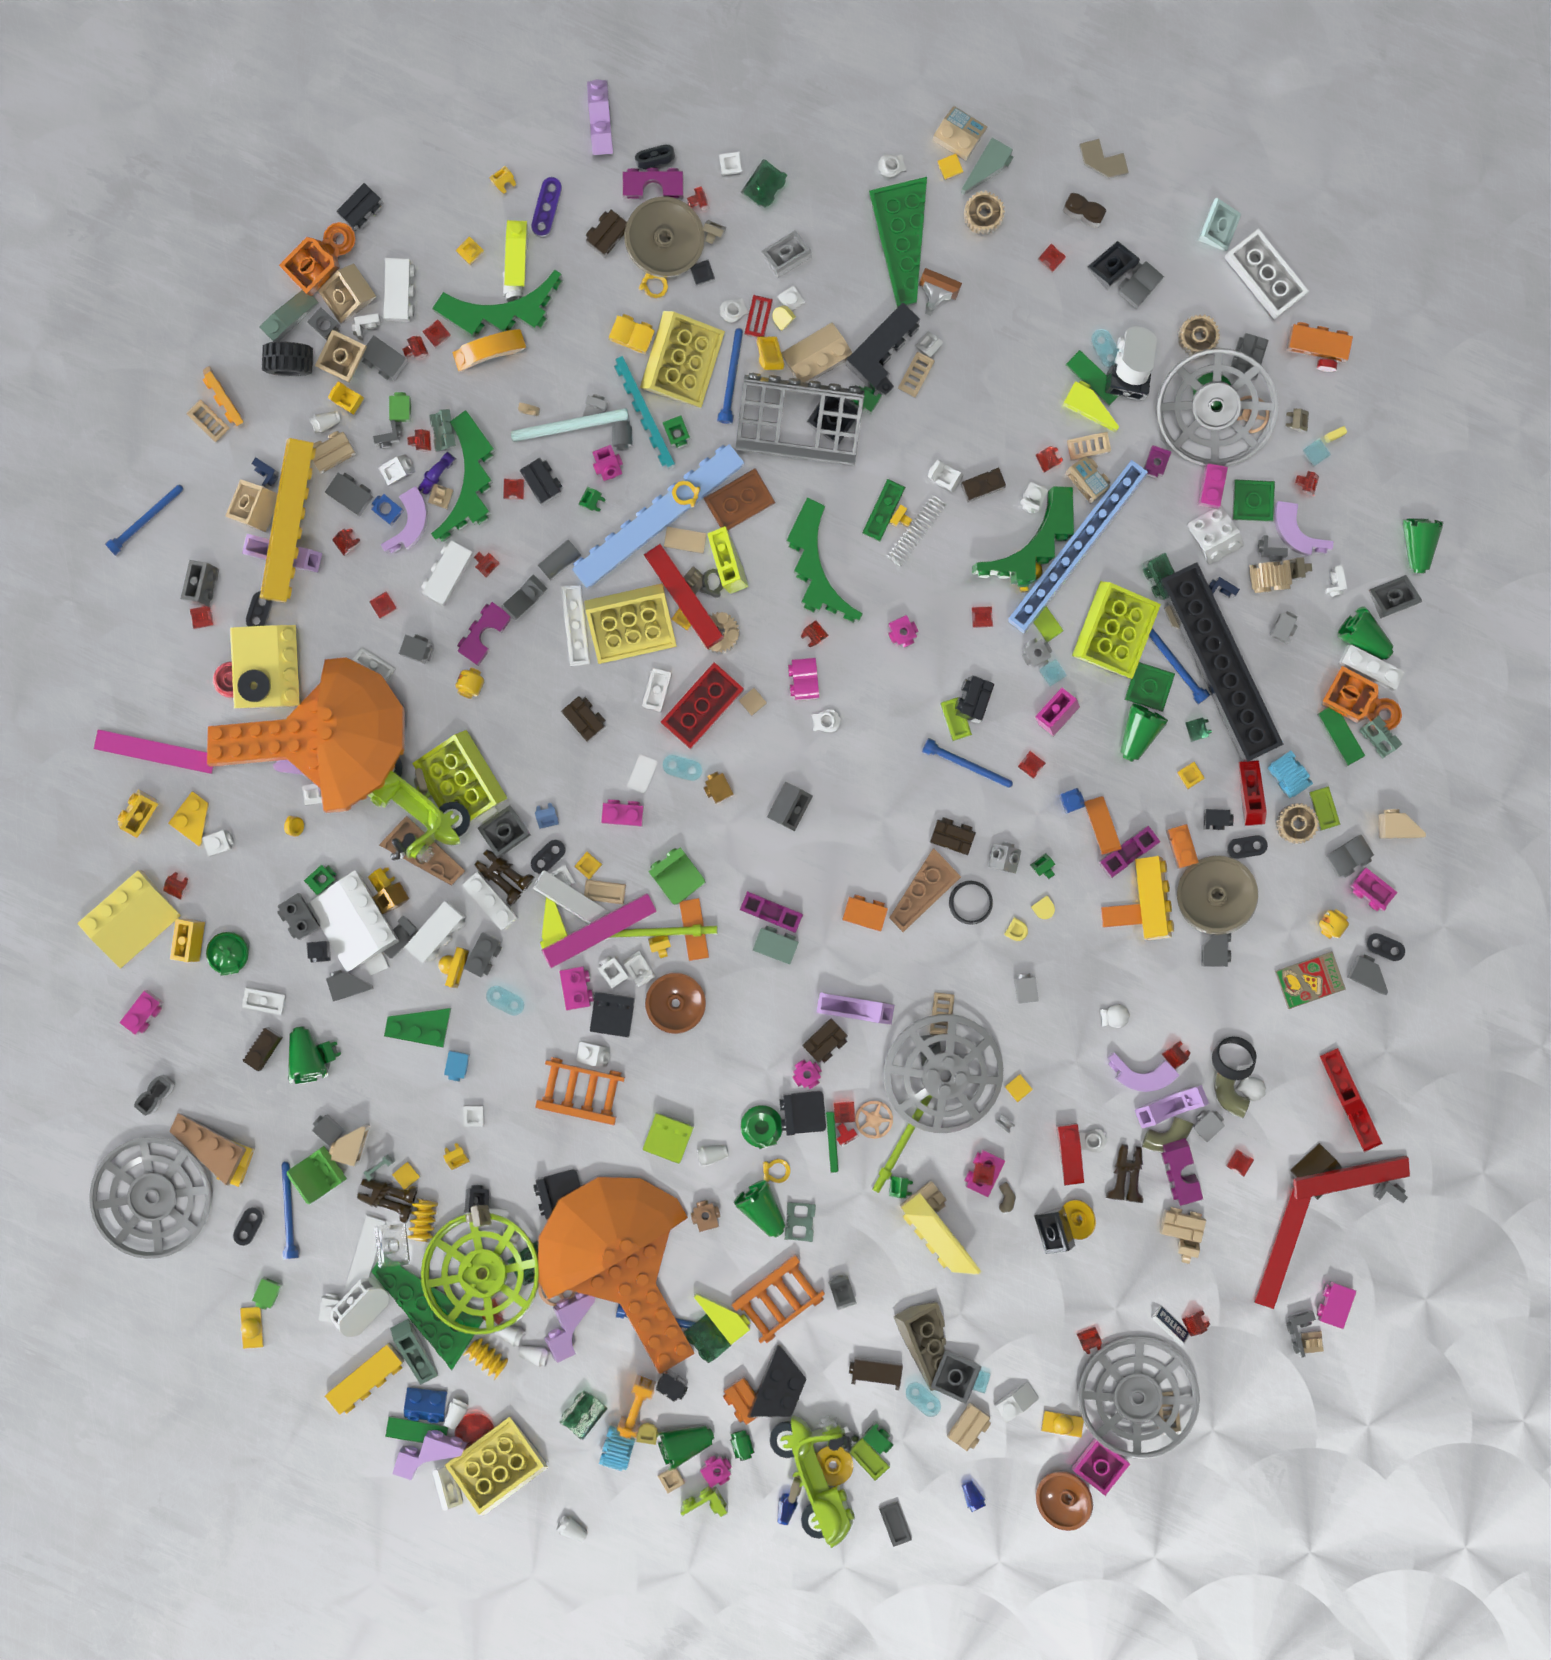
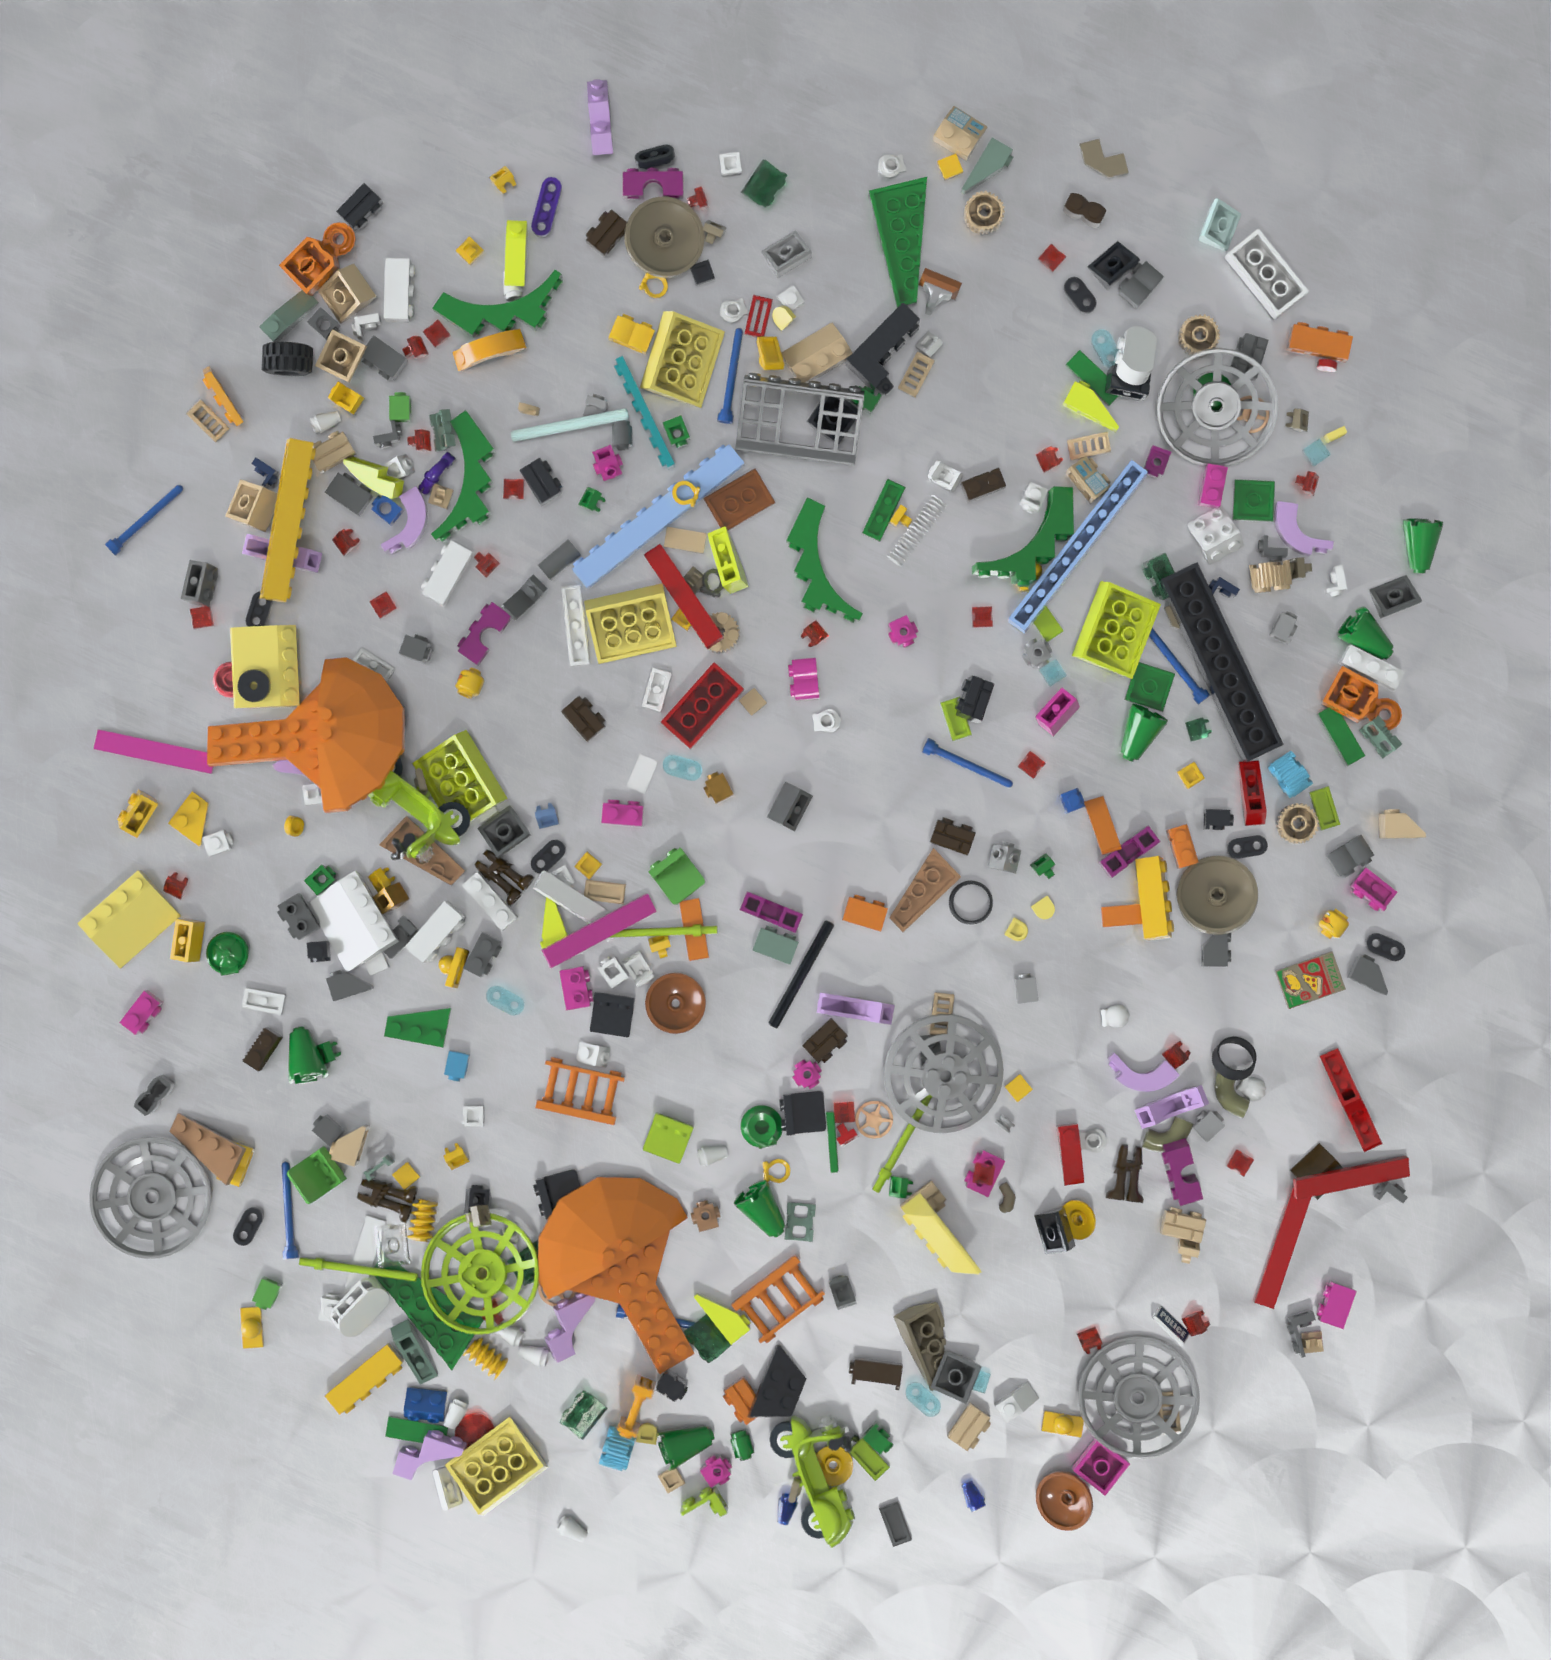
none -> lime bar [299,1257,418,1281]
none -> neon yellow slope [343,456,404,499]
none -> black axle [769,920,834,1029]
none -> black plate [1064,277,1096,314]

